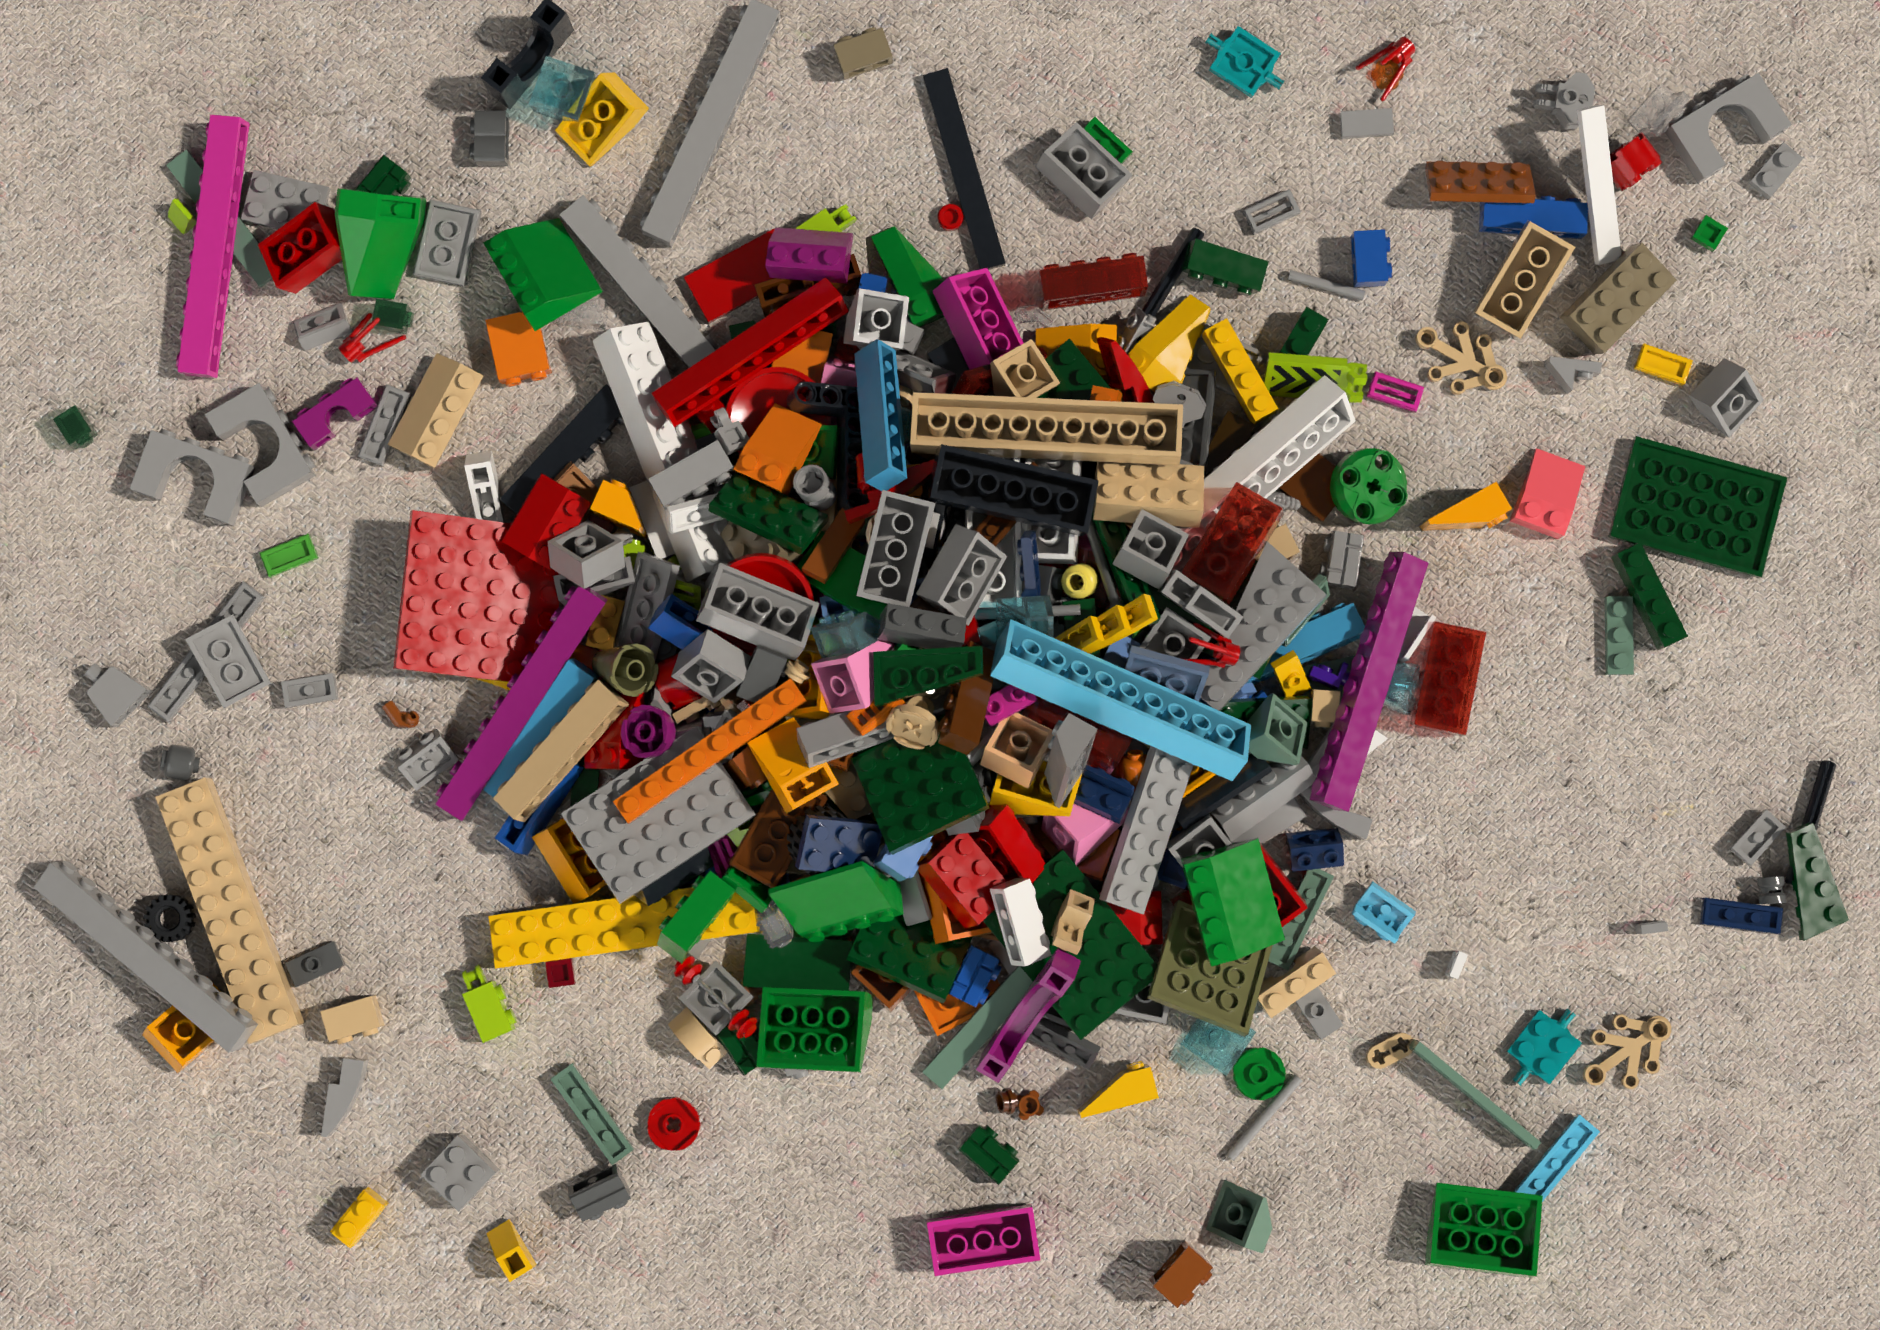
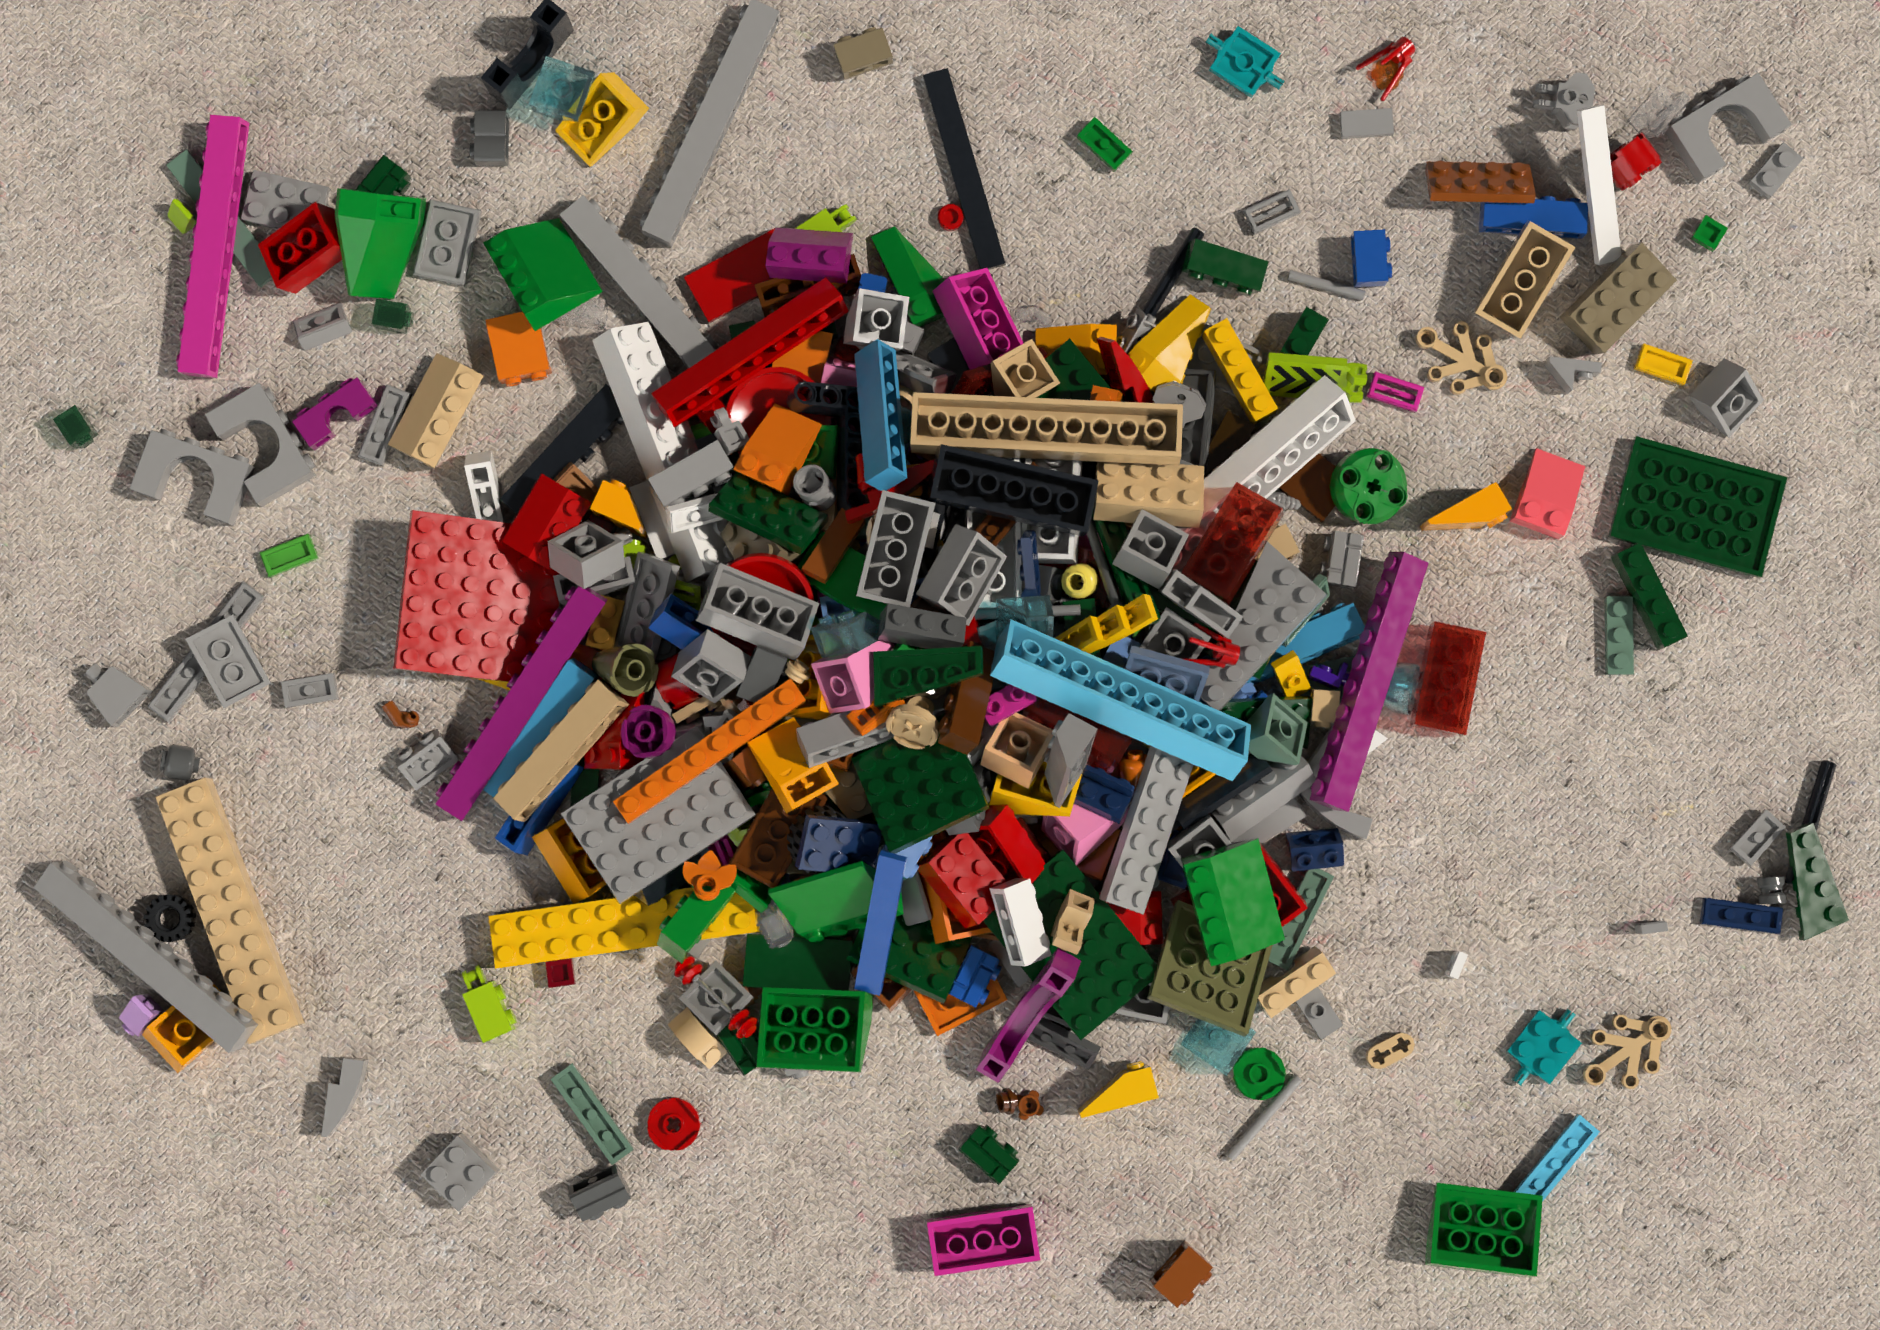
dark grey plate [285,941,345,987] -> none
tan brick [320,995,385,1045] -> none
yellow brick [330,1187,389,1248] -> none
red plant [338,313,406,363] -> none
yellow slope [486,1219,537,1282] -> none
sand green tile [922,966,1033,1089] -> none
light grey slope [1035,122,1133,220] -> none
clear red brick [1038,253,1148,311] -> none
sand green slope [1206,1180,1272,1253] -> none
medium azure bracket [1352,881,1416,944] -> none
white panel [1398,607,1436,663] -> none
sand green tile [1408,1039,1542,1150] -> none
none -> lavender slope [119,994,165,1036]
none -> orange plate [683,850,737,901]
none -> blue tile [854,850,907,996]

